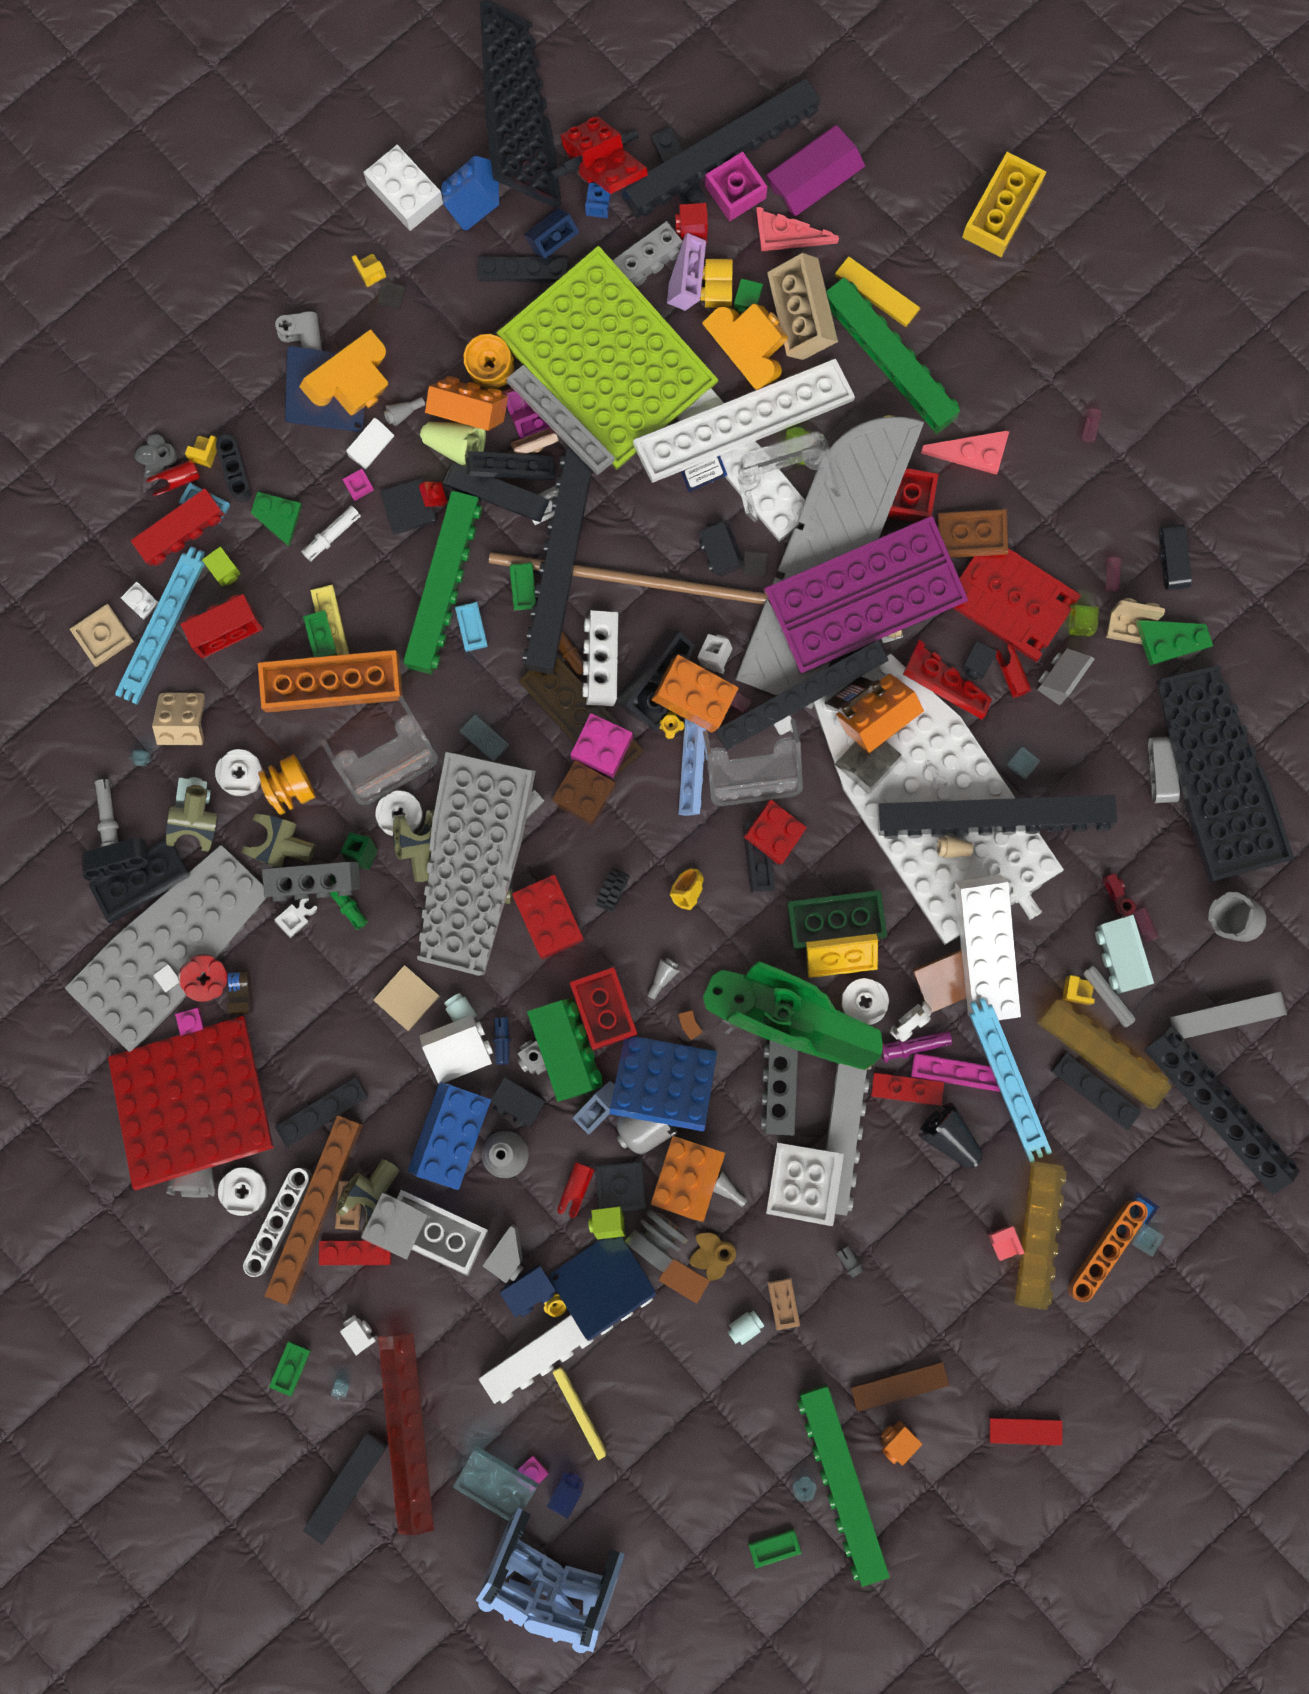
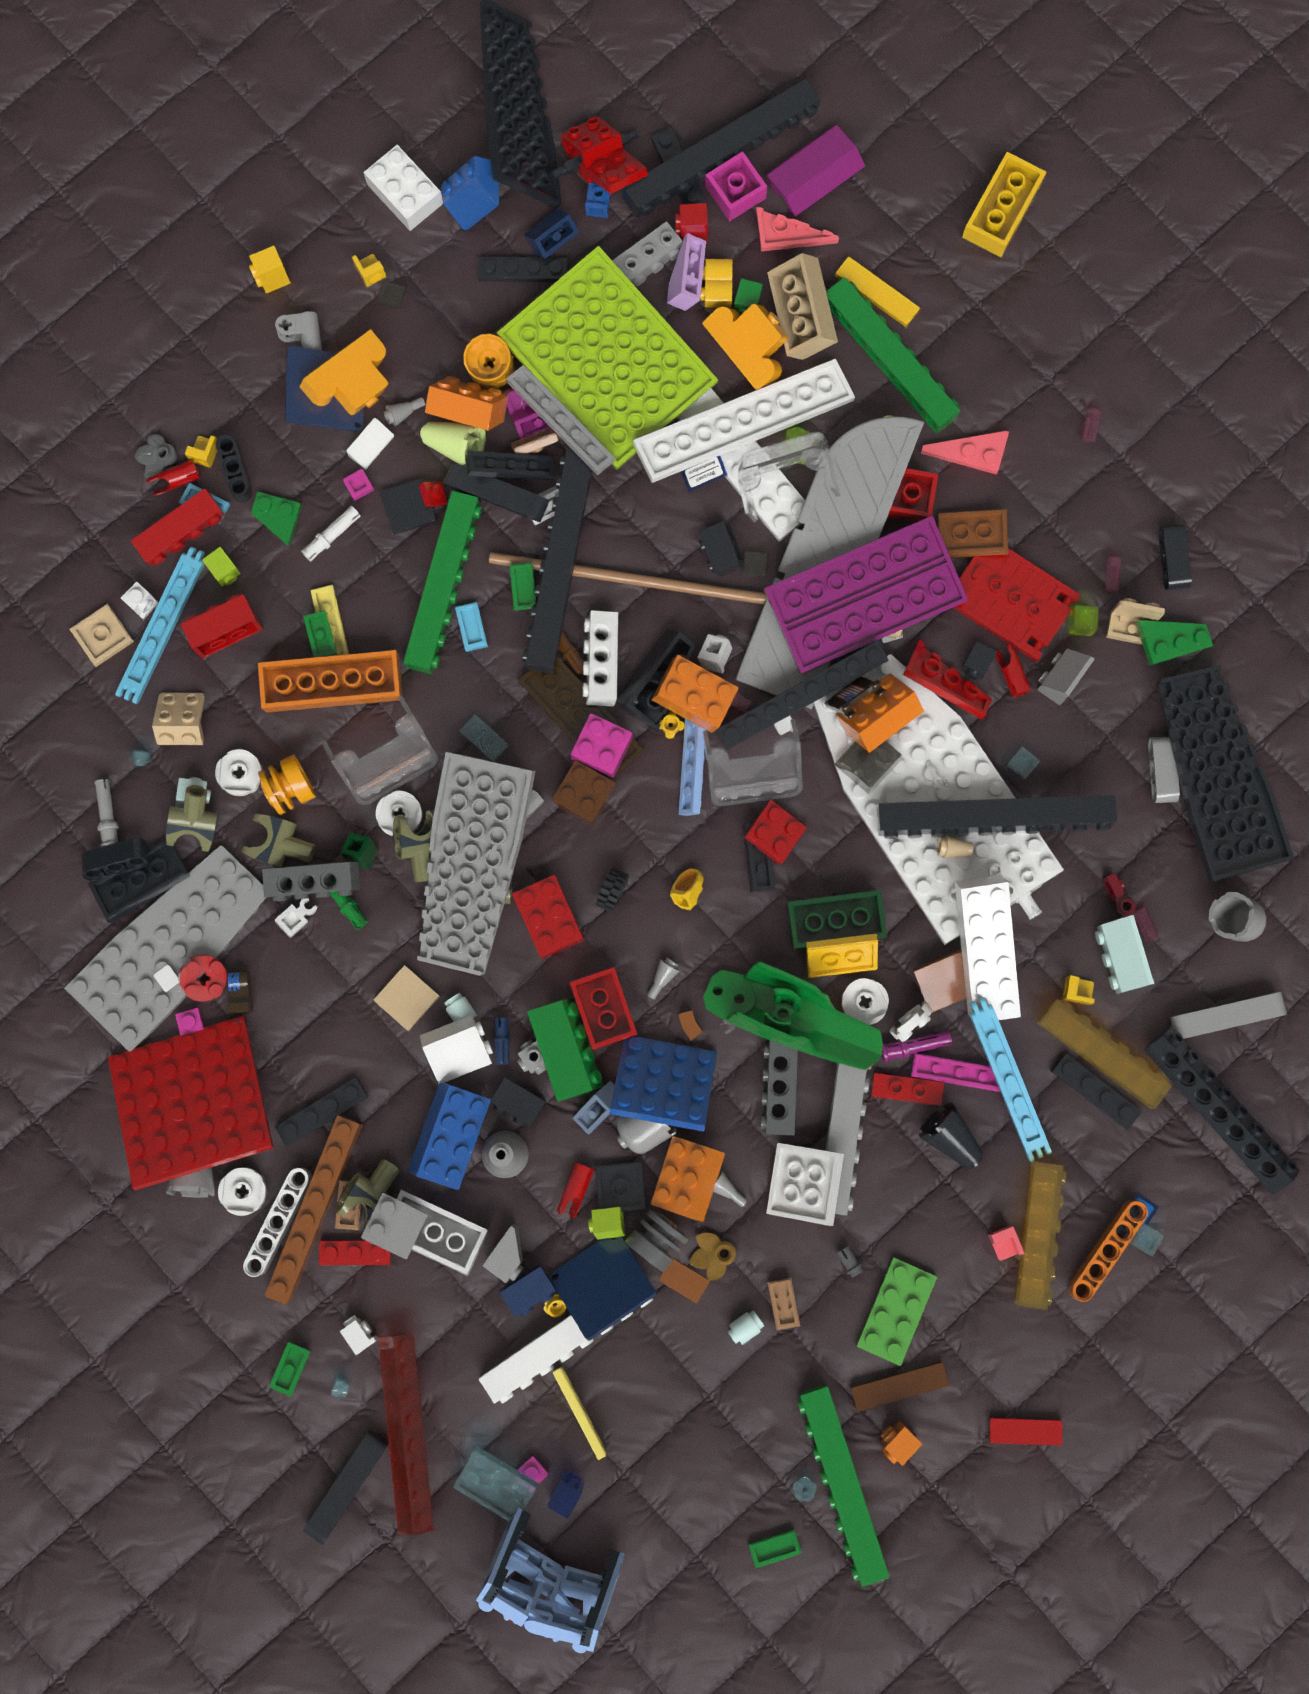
light grey axle [1083,966,1135,1027] -> none
none -> yellow brick [249,246,291,294]
none -> bright green plate [856,1257,937,1366]

